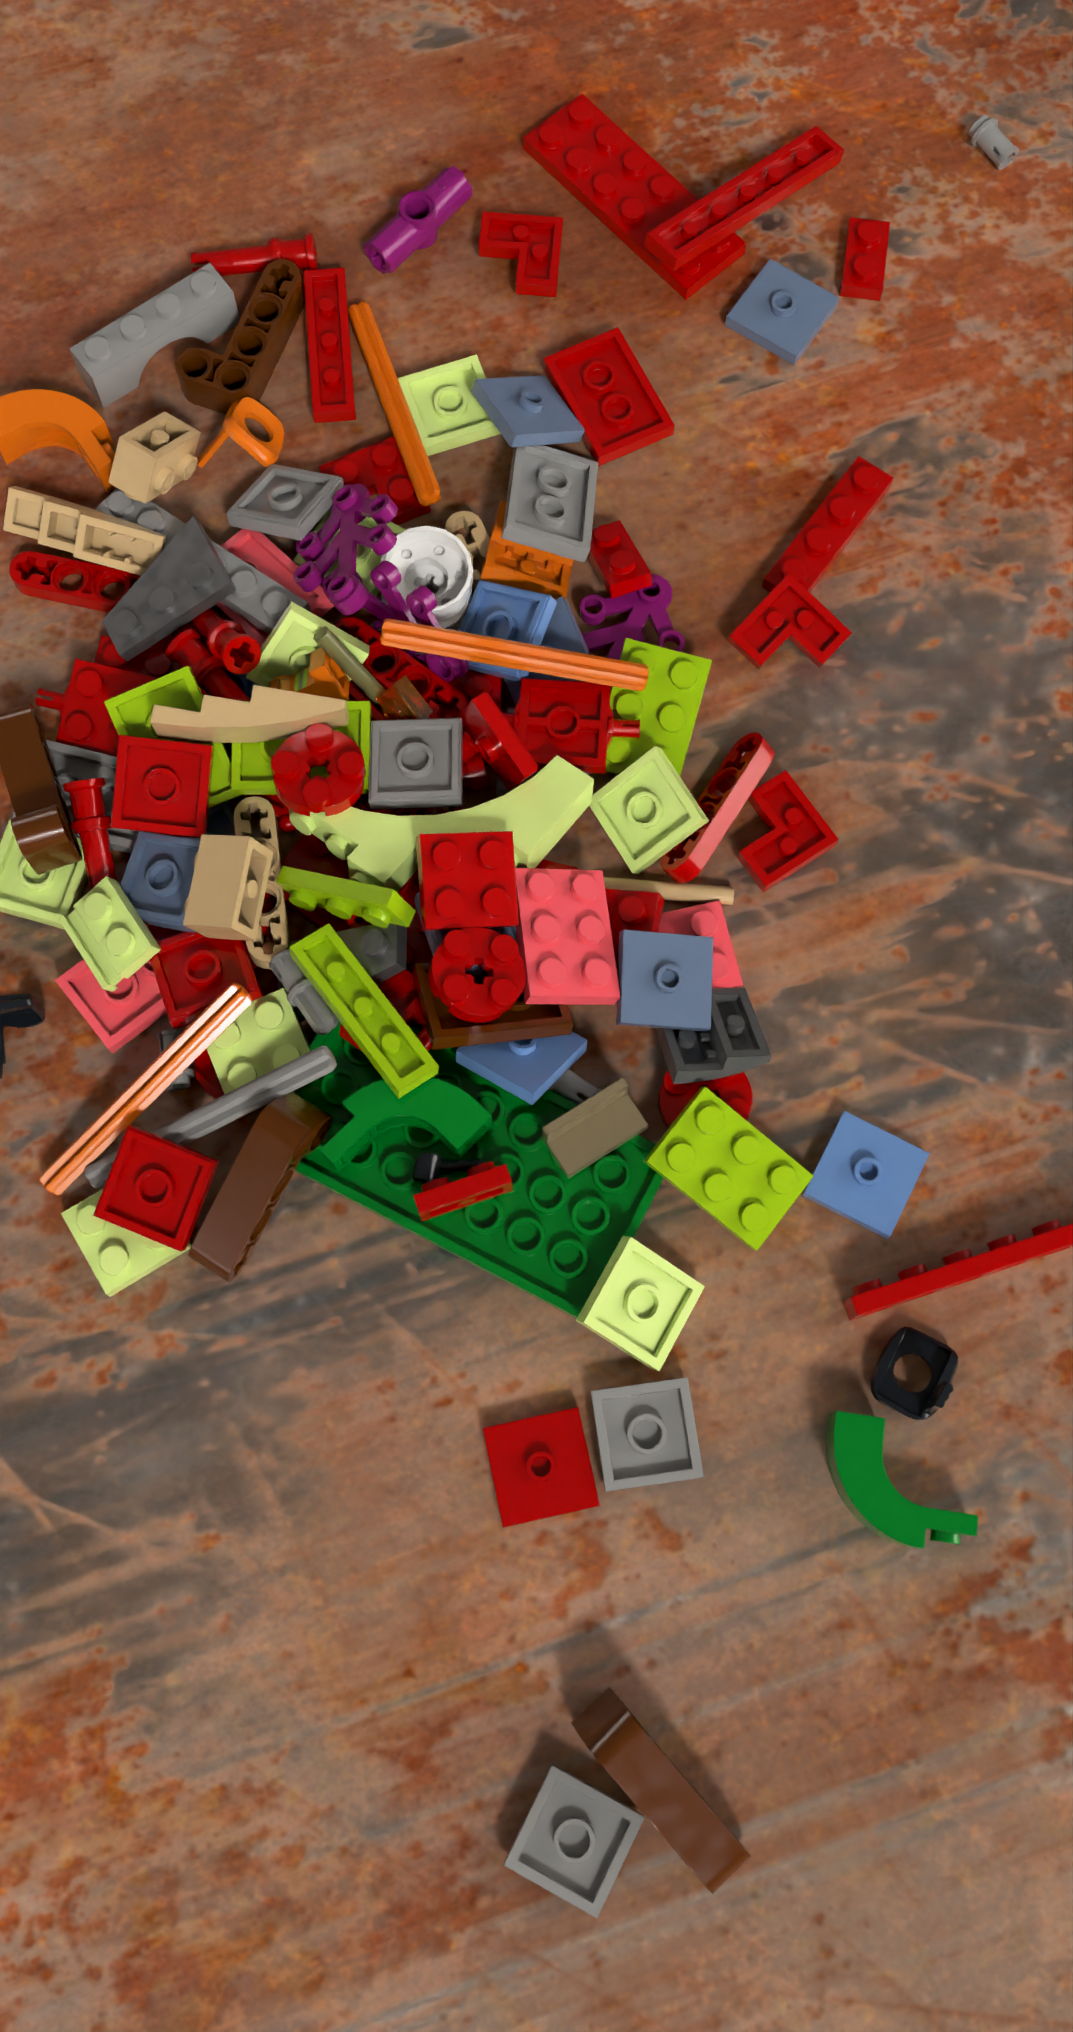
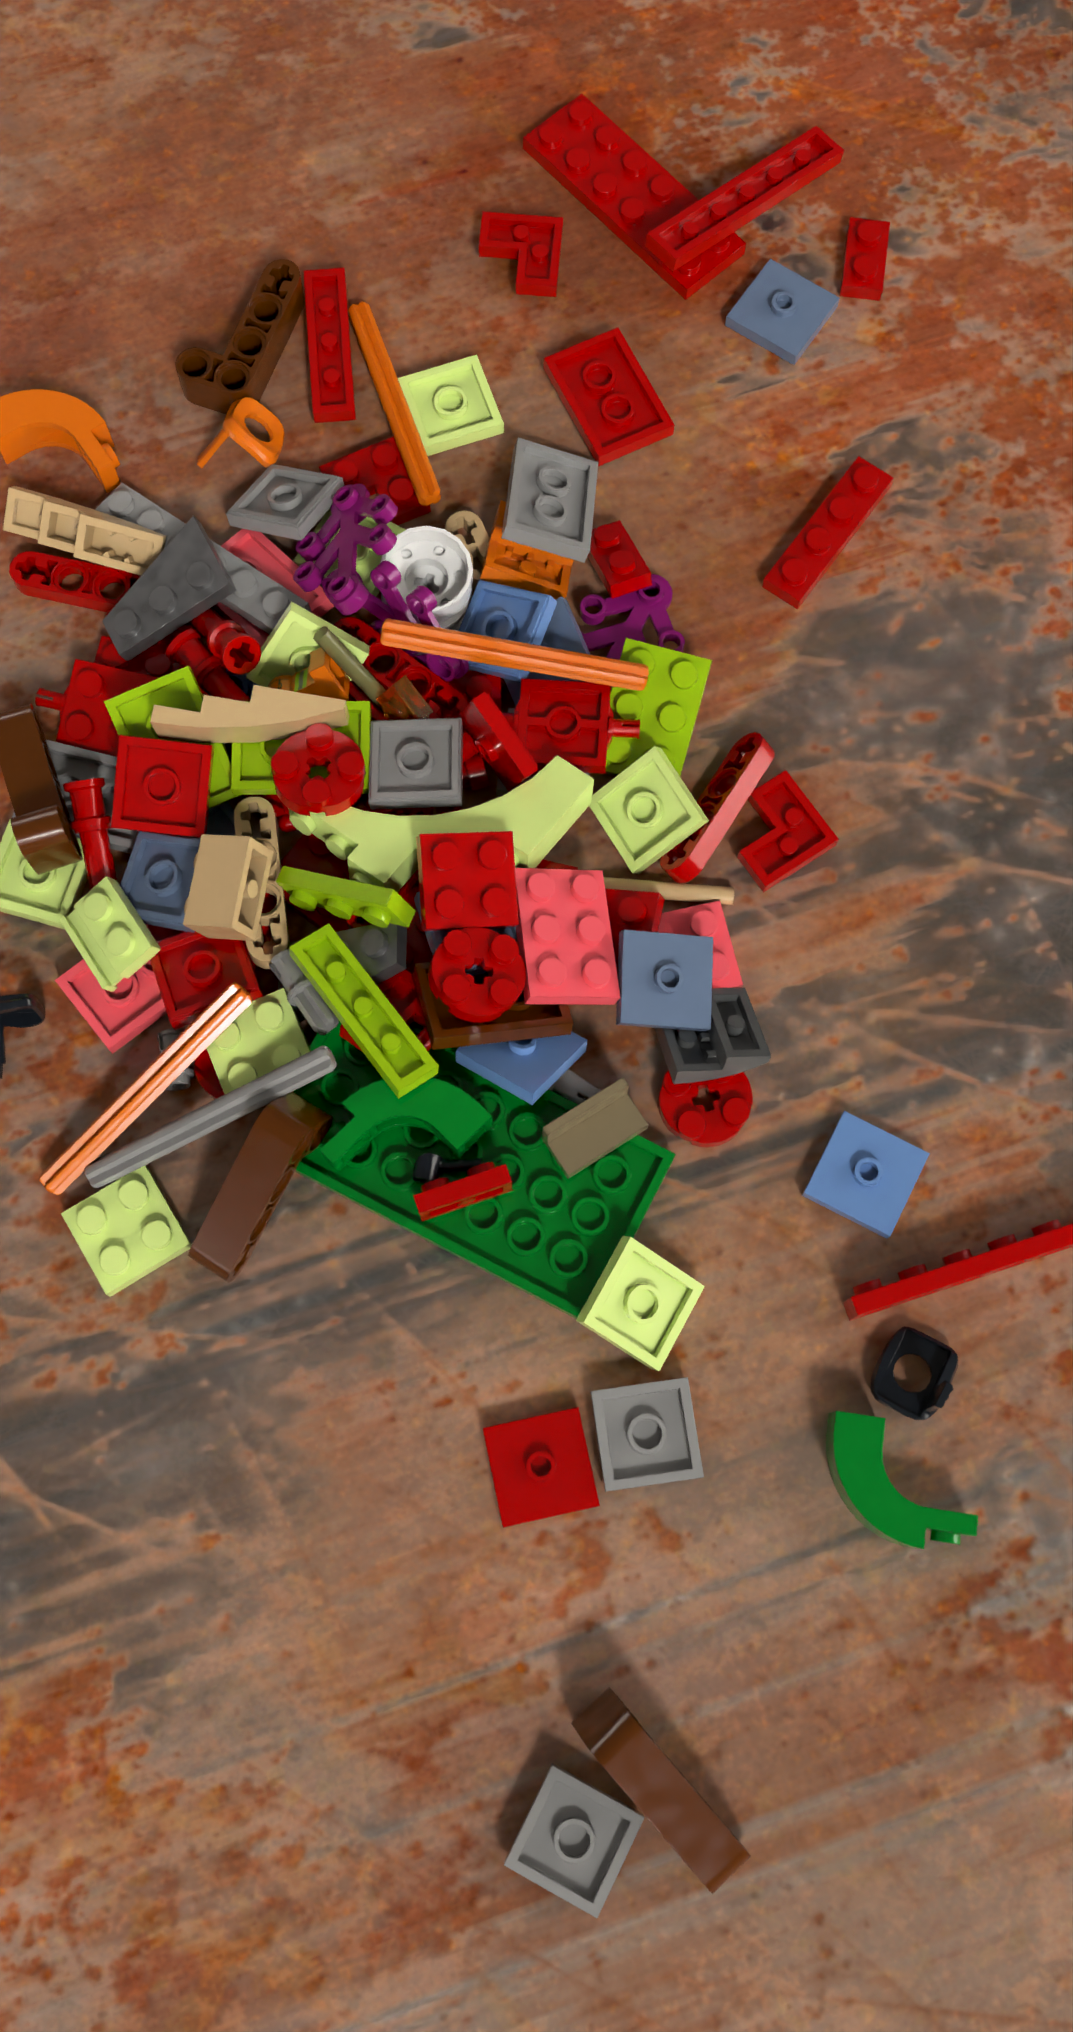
light grey arch [69,263,240,408] -> none
red plate [93,1125,220,1252] -> none
tan brick [108,411,201,504] -> none
red pin [191,233,318,276] -> none
magenta piece [364,166,472,274] -> none
sand blue plate [471,375,585,447] -> none
lime plate [643,1087,814,1251] -> none
red plate [727,573,852,670] -> none
light grey pin [968,115,1019,170] -> none

